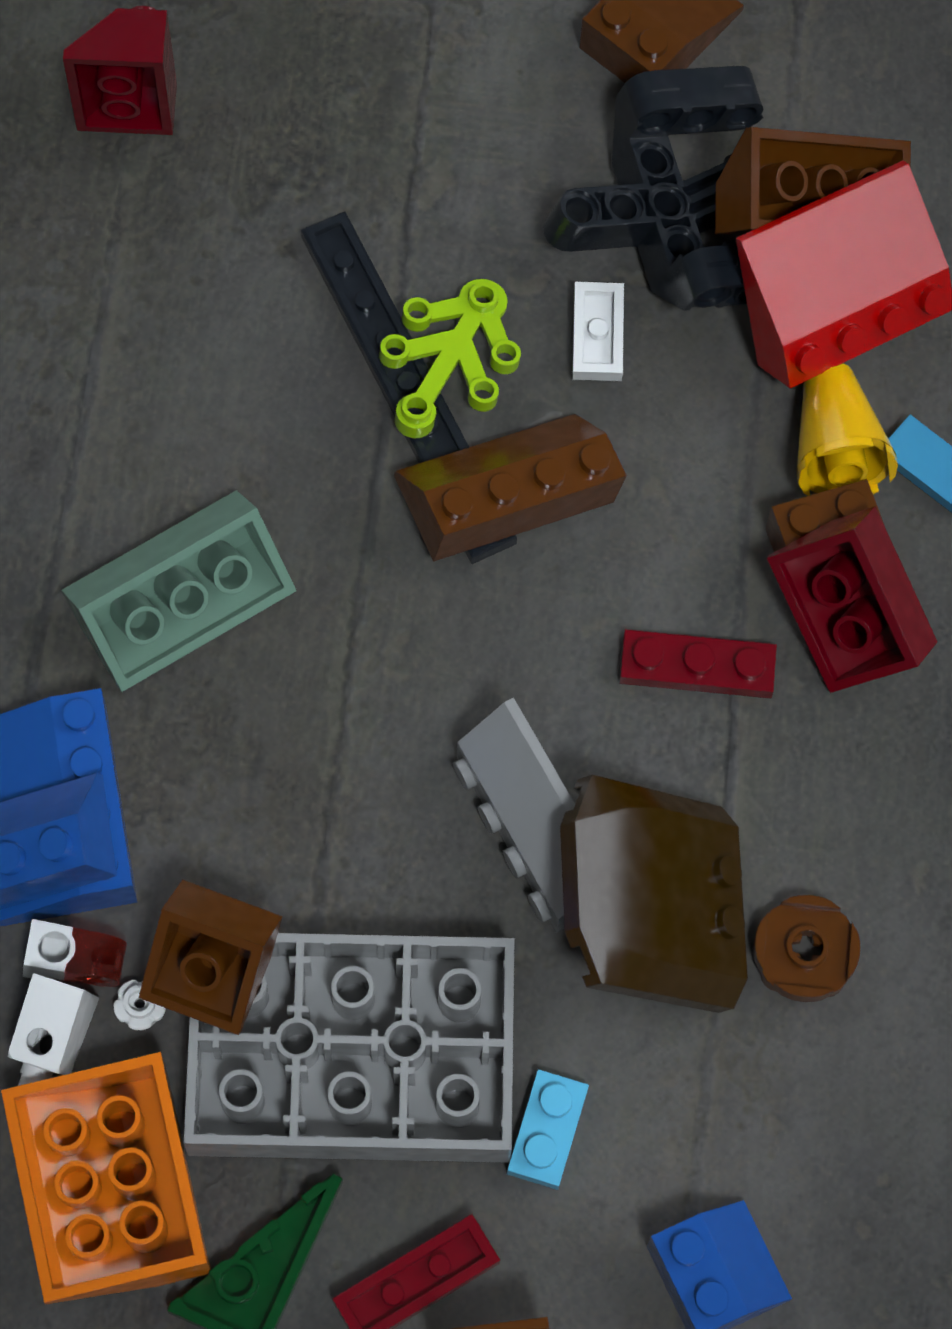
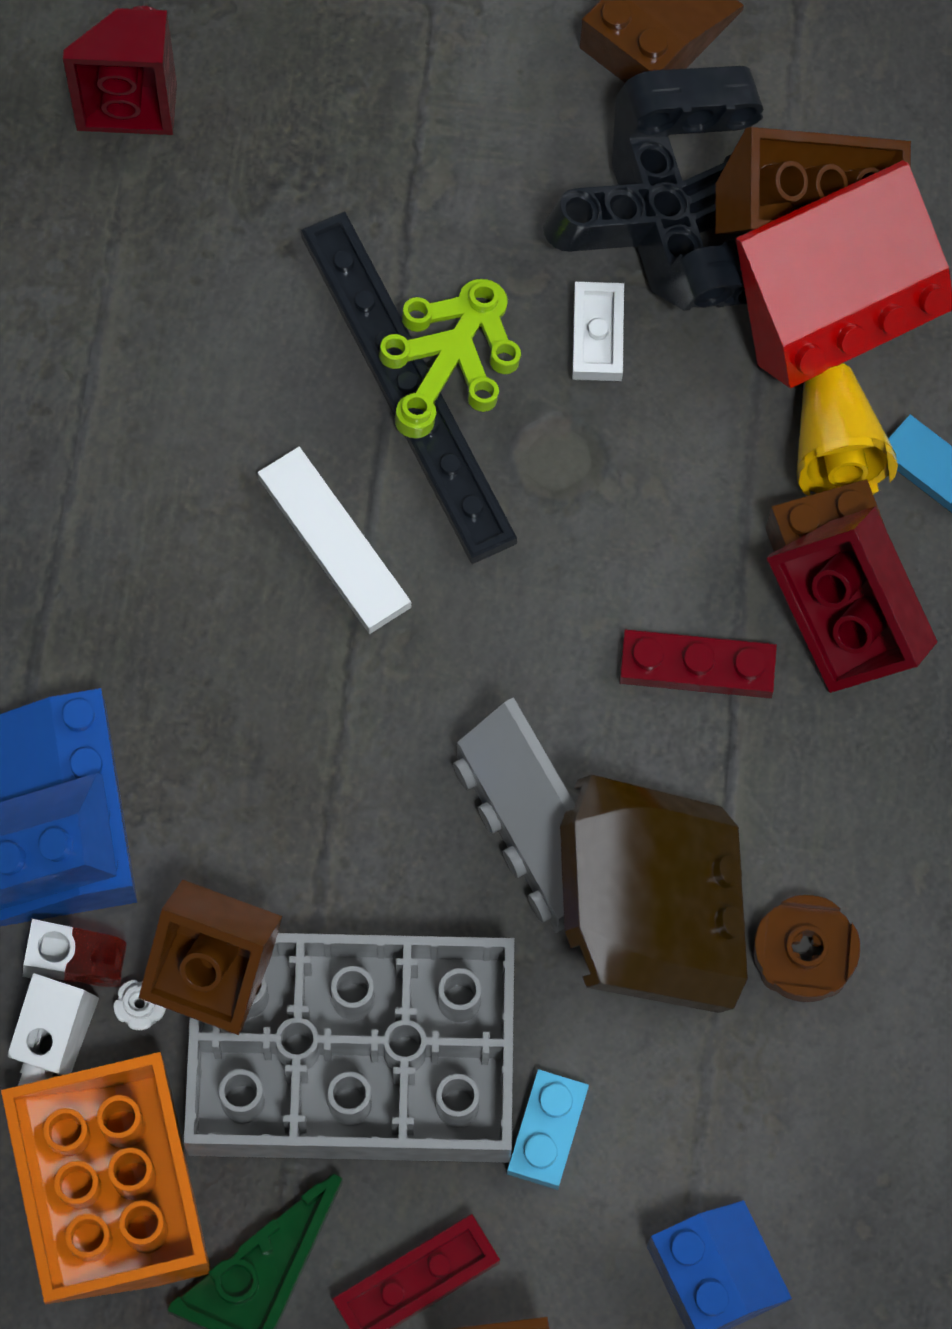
sand green slope [61,490,297,692] -> none
reddish brown slope [394,414,627,562] -> none
none -> white tile [257,447,411,634]

